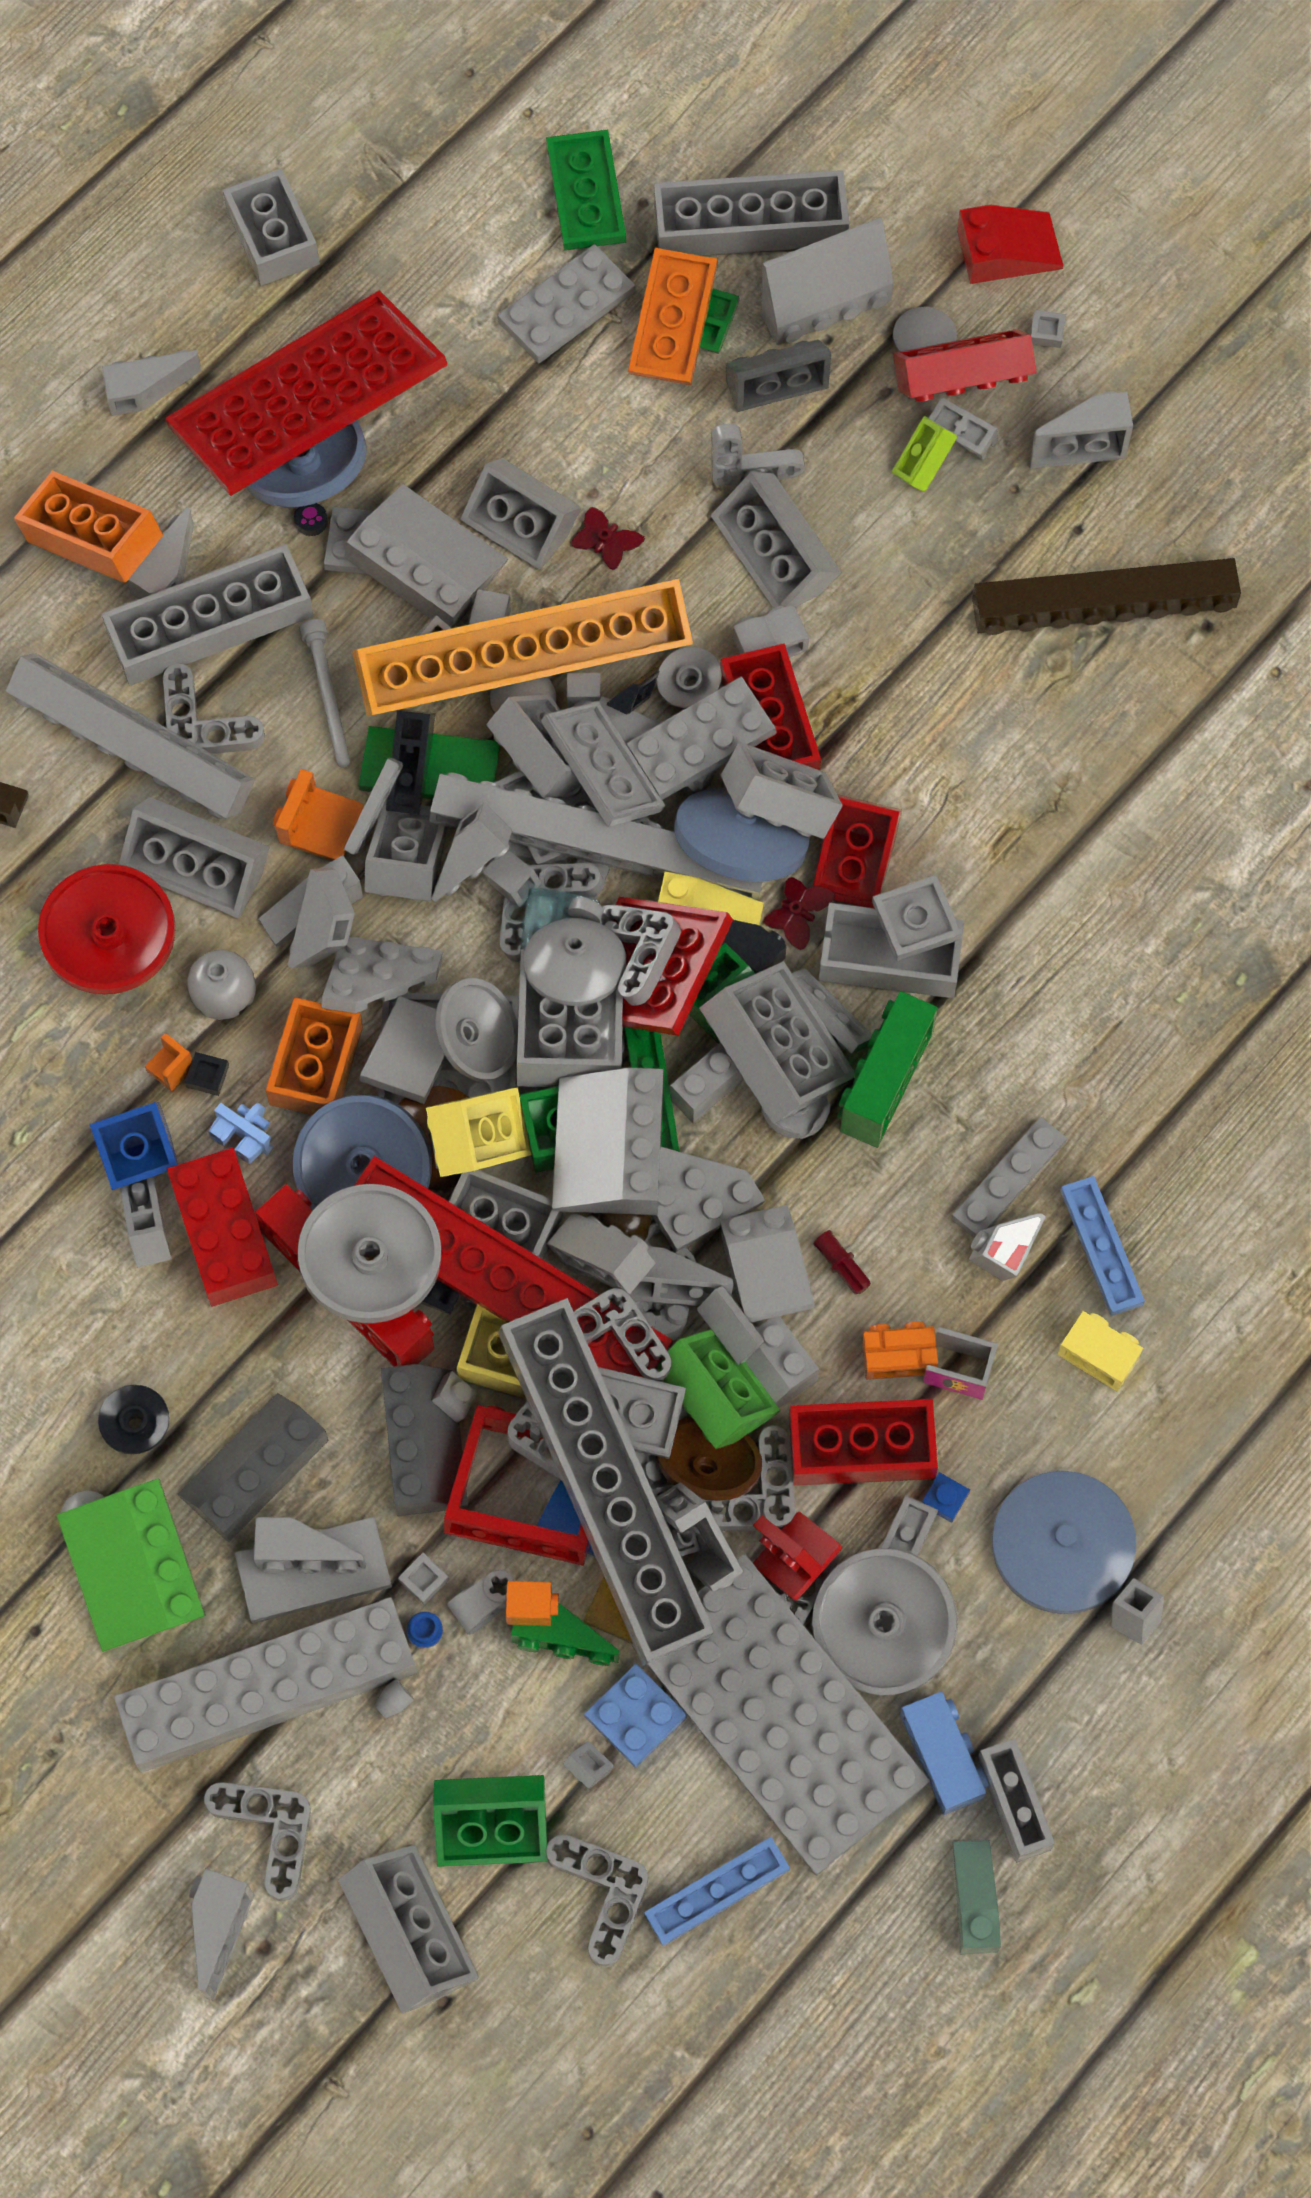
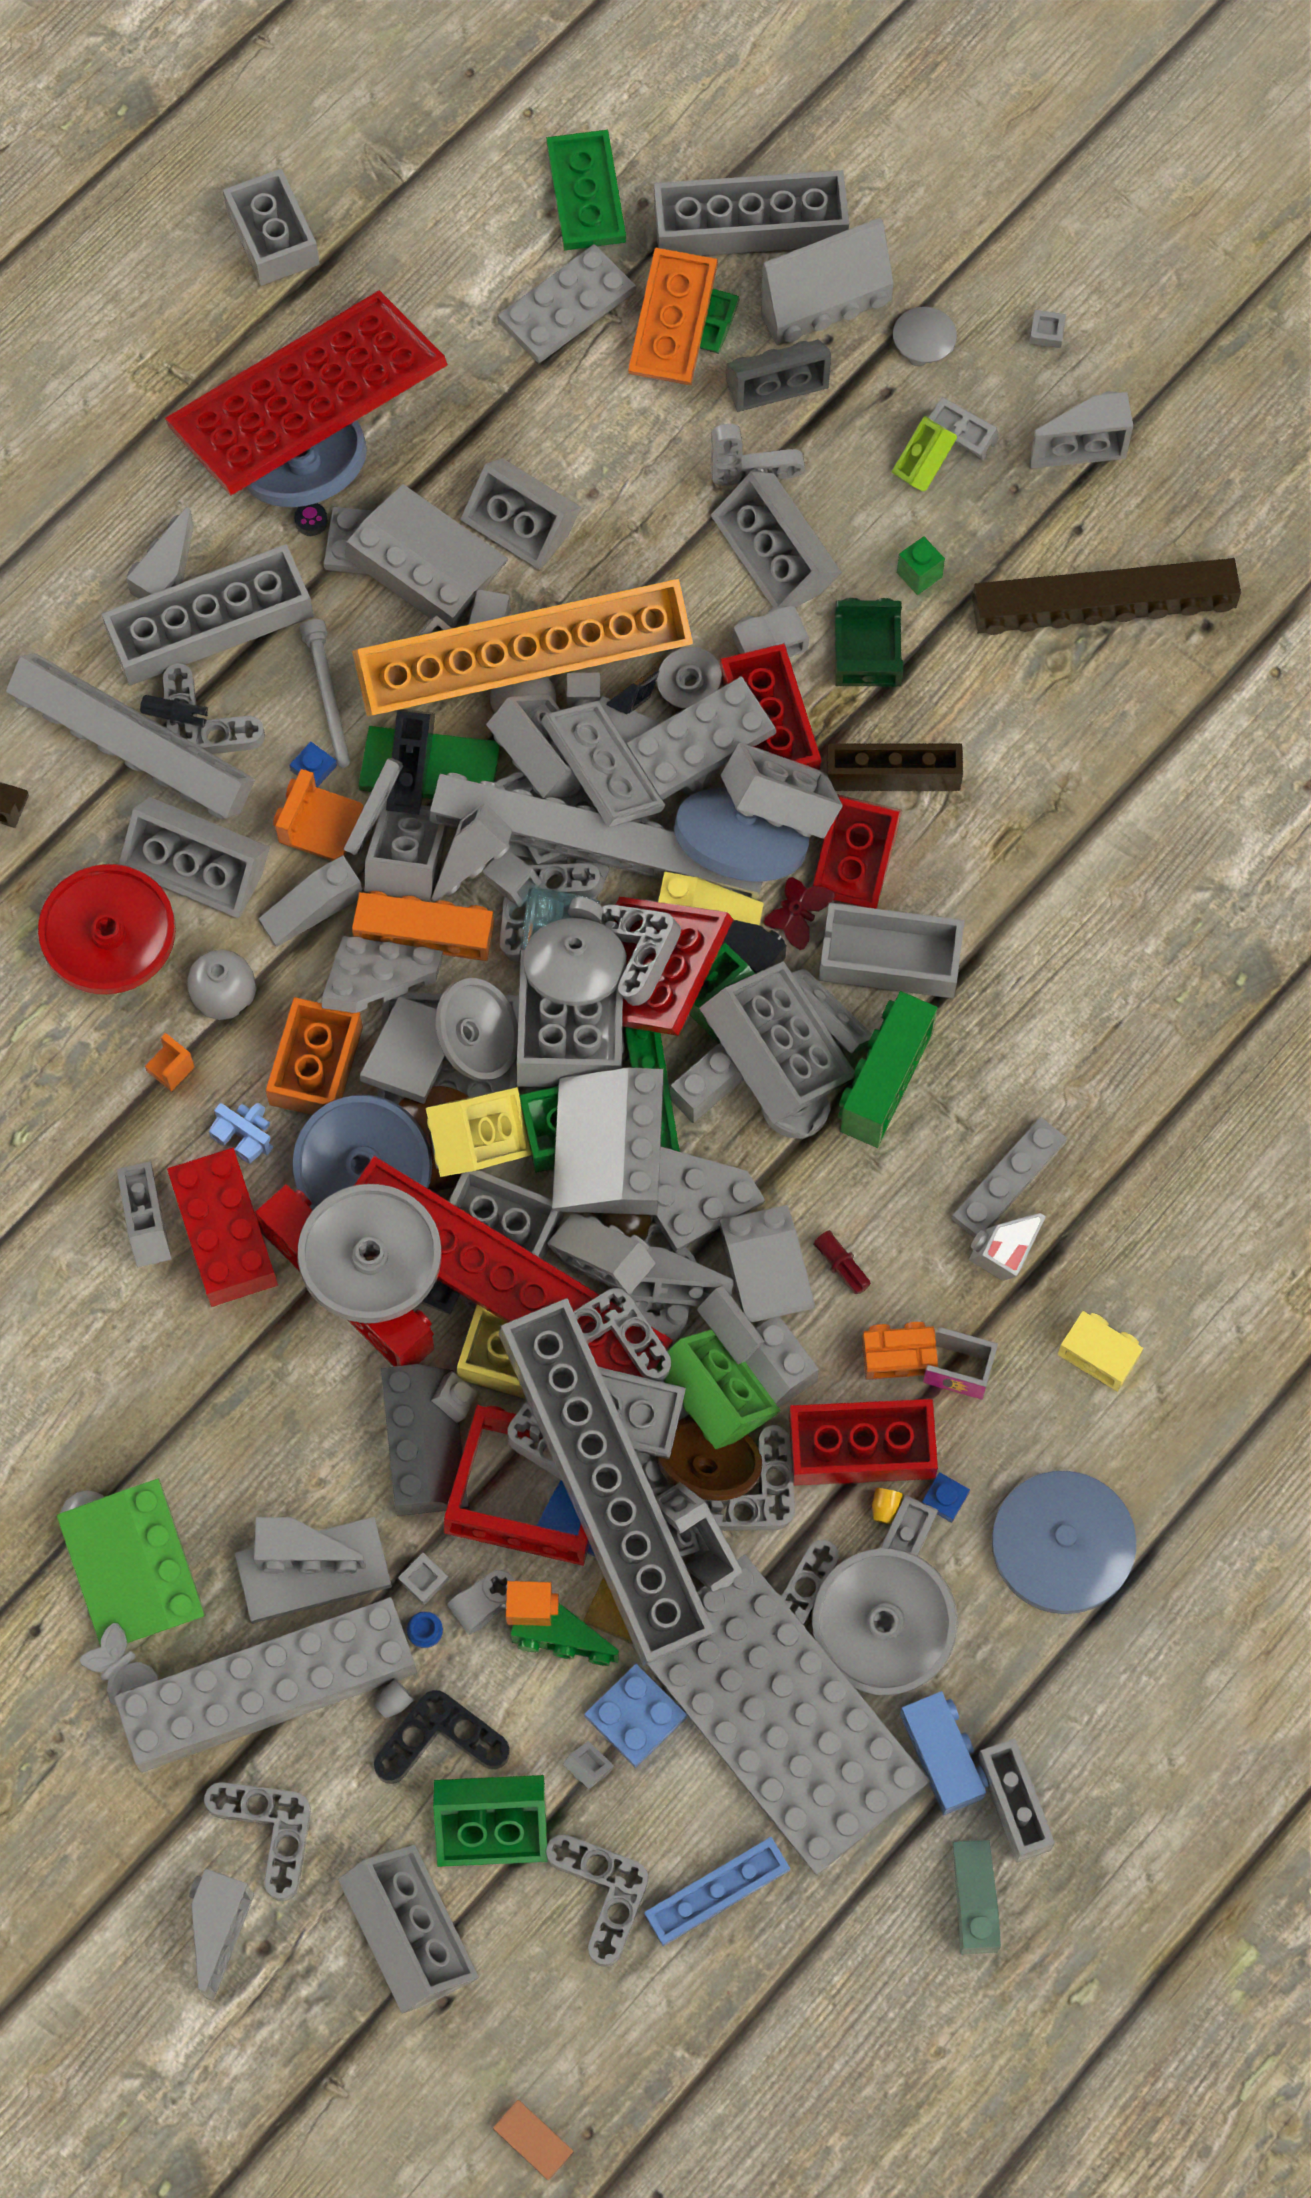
orange brick [14,470,163,583] -> none
blue slope [90,1102,178,1190] -> none
black dish [98,1385,170,1454] -> none
light grey slope [102,350,201,416] -> none
dark grey slope [178,1393,329,1543] -> none
black plate [185,1052,229,1096] -> none
light grey slope [287,867,355,968] -> none
dark red piece [572,507,645,570] -> none
red bracket [752,1512,842,1601] -> none
light grey plate [872,875,962,961] -> none
brick [893,329,1037,402] -> none
red slope [957,205,1063,284] -> none
medium blue plate [1060,1176,1145,1316] -> none
light grey brick [1111,1578,1164,1645] -> none
none -> light grey piece [80,1623,158,1705]
none -> black axle [140,695,208,728]
none -> blue plate [289,742,337,788]
none -> orange brick [352,891,494,961]
none -> black beam [374,1690,510,1784]
none -> nougat tile [493,2100,574,2181]
none -> dark brown brick [826,743,963,791]
none -> dark green panel [834,598,903,687]
none -> yellow hose [872,1488,903,1525]
none -> green brick [896,536,945,595]

